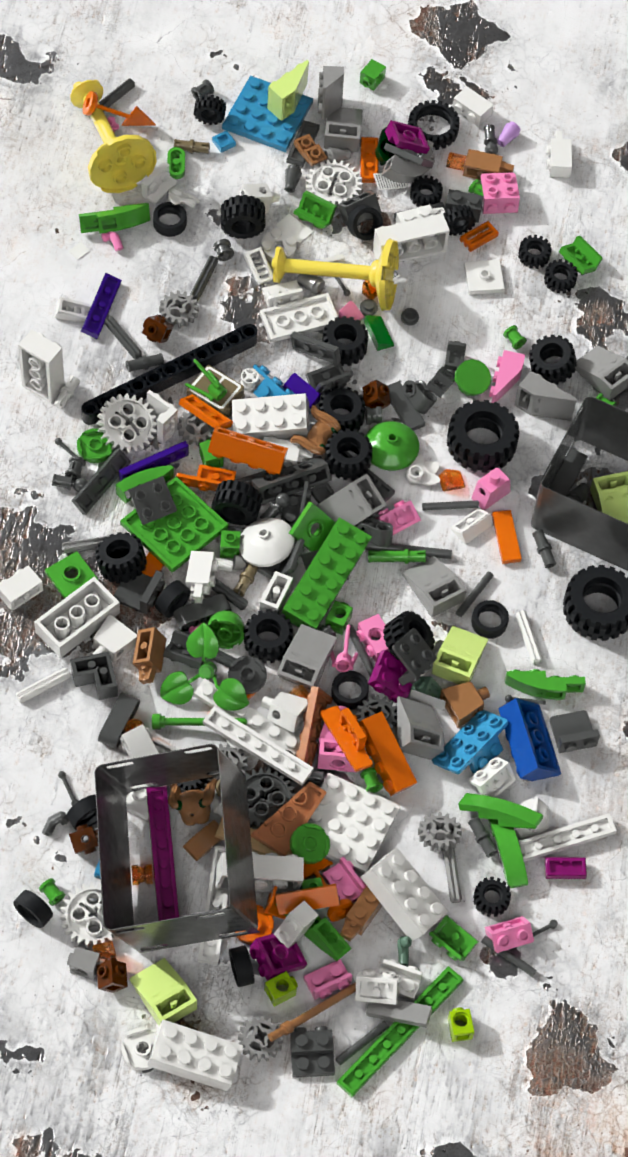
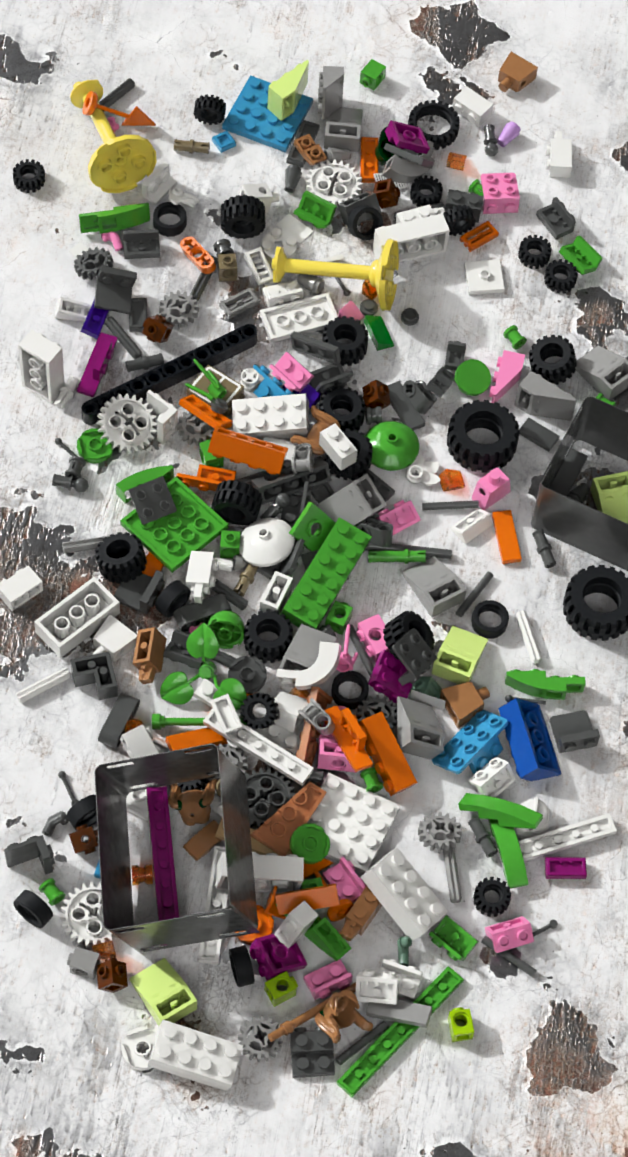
bright green piece [45,551,98,599] -> none
dark grey plate [72,448,131,514] -> none
dark purple tile [119,440,189,481] -> none
bright green plate [167,147,185,180] -> none
dark grey bush [191,79,214,99] -> none
medium nougat hinge [463,149,514,180] -> none
none -> dark grey bracket [4,835,55,875]
none -> black tyre [13,159,45,193]
none -> dark grey gear [74,247,113,280]
none -> magenta bracket [77,333,117,397]
none -> dark grey bracket [94,266,137,314]
none -> dark grey bracket [123,229,160,259]
none -> dark grey tile [129,298,147,332]
none -> orange tile [165,727,228,753]
none -> orange beam [180,237,216,274]
none -> dark grey plate [210,398,229,414]
none -> white tile [210,694,244,735]
none -> dark tan brick [217,253,237,282]
none -> light grey tile [219,288,260,319]
none -> black tyre [240,693,279,729]
none -> bright pink bracket [269,352,314,393]
none -> white arch [276,641,341,690]
none -> light grey piece [291,443,315,474]
none -> light grey piece [298,698,335,736]
none -> medium nougat hair [315,990,373,1044]
none -> white brick [319,423,357,471]
none -> reddish brown brick [373,178,400,209]
none -> medium nougat torso [498,51,538,92]
none -> dark grey tile [519,418,560,452]
none -> dark grey bracket [536,197,576,240]

